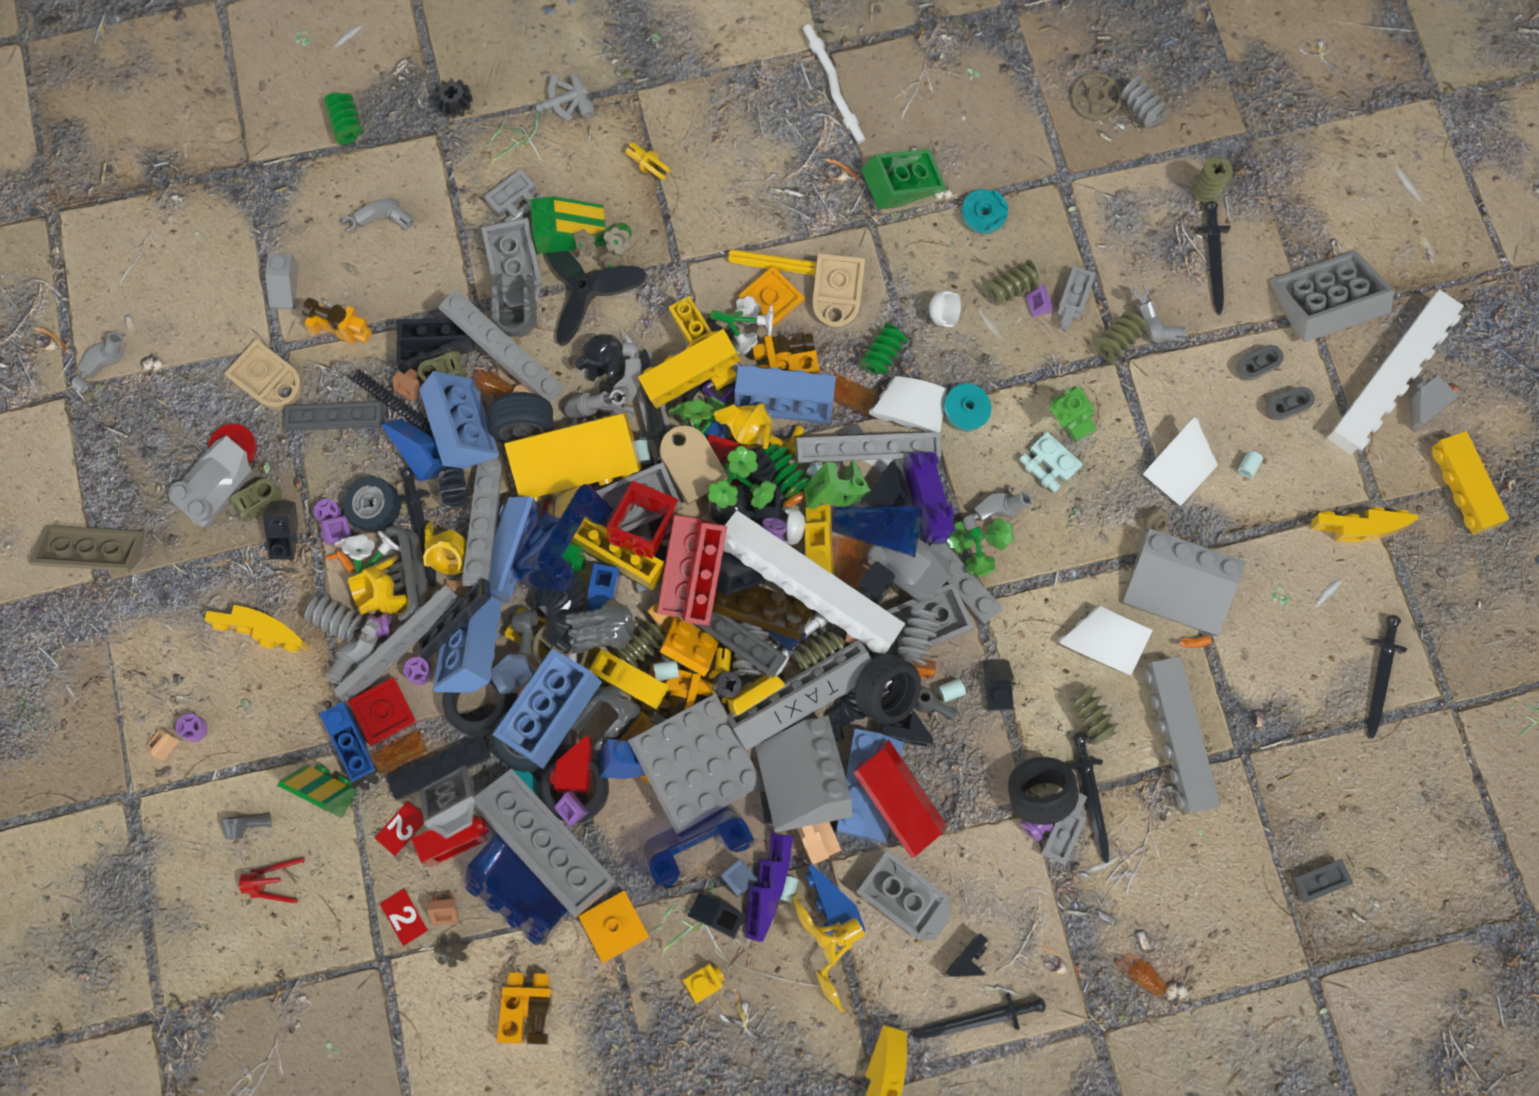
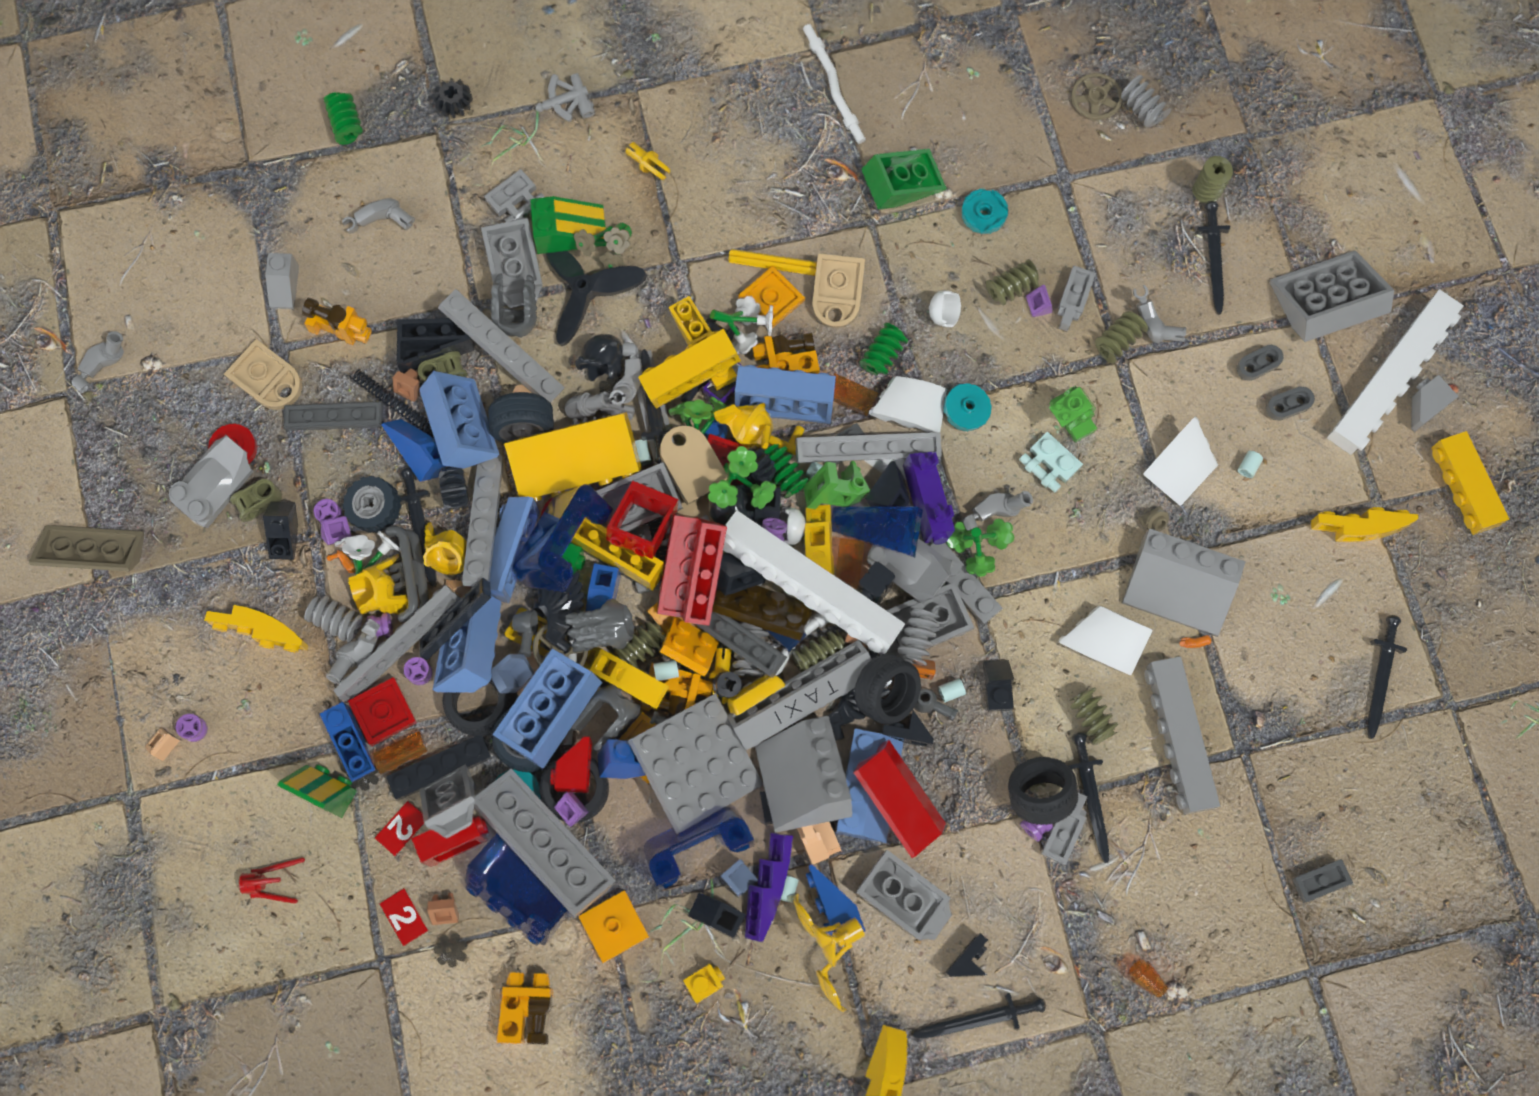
dark grey bar [221,815,272,840] -> none
clear orange cone [475,370,514,397] -> none
orange piece [782,491,805,507] -> none

